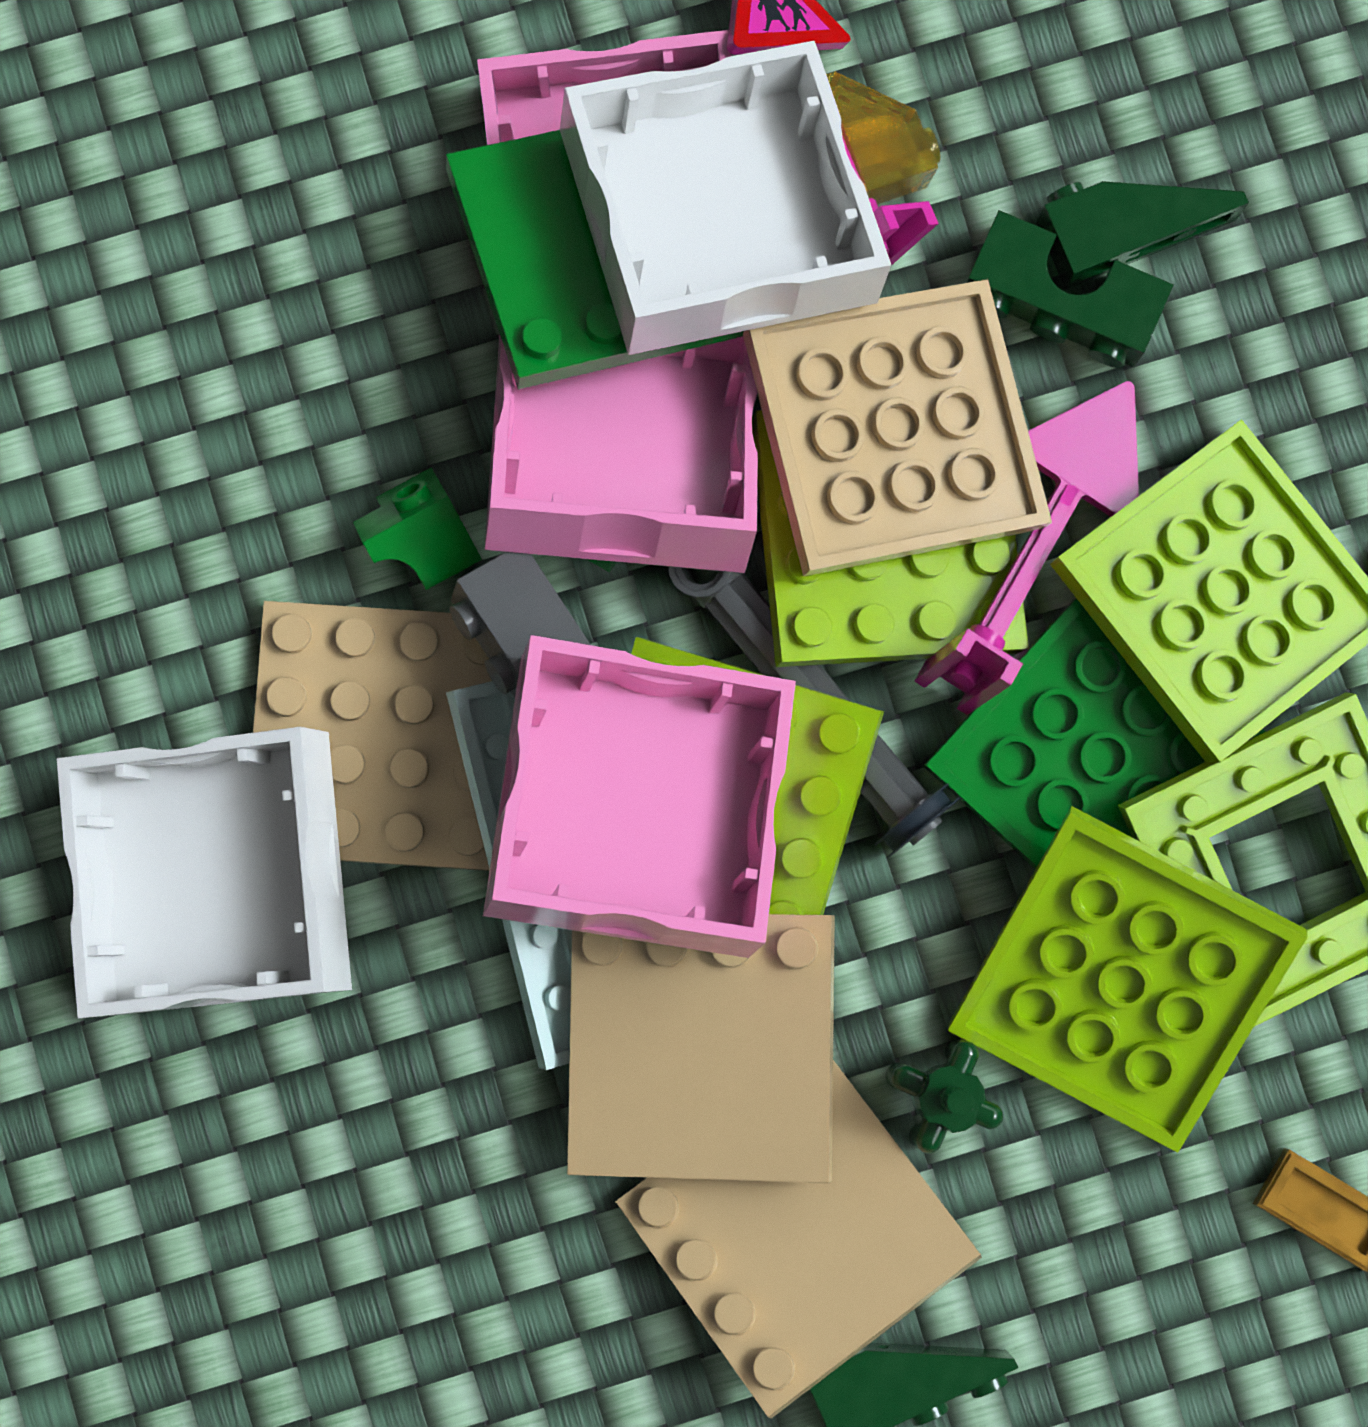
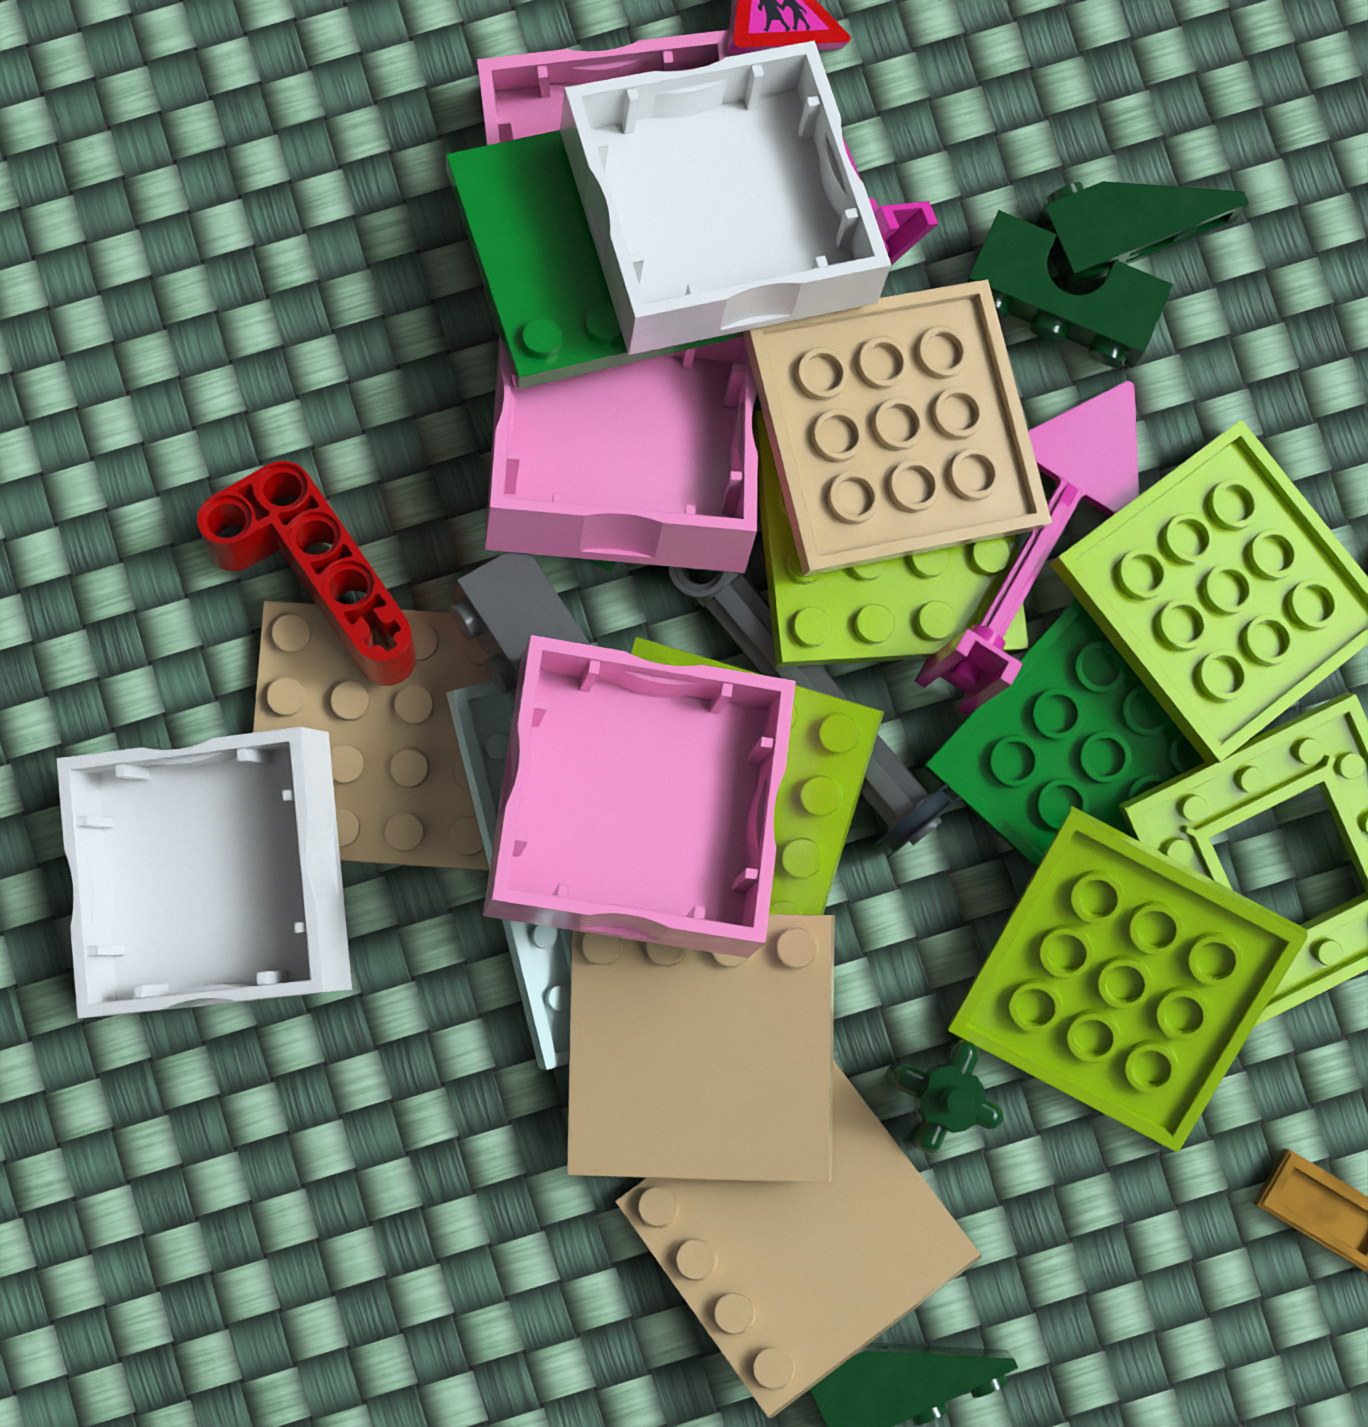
green brick [353,468,482,590] -> none
clear yellow slope [826,71,941,204] -> none
none -> red beam [197,461,416,686]

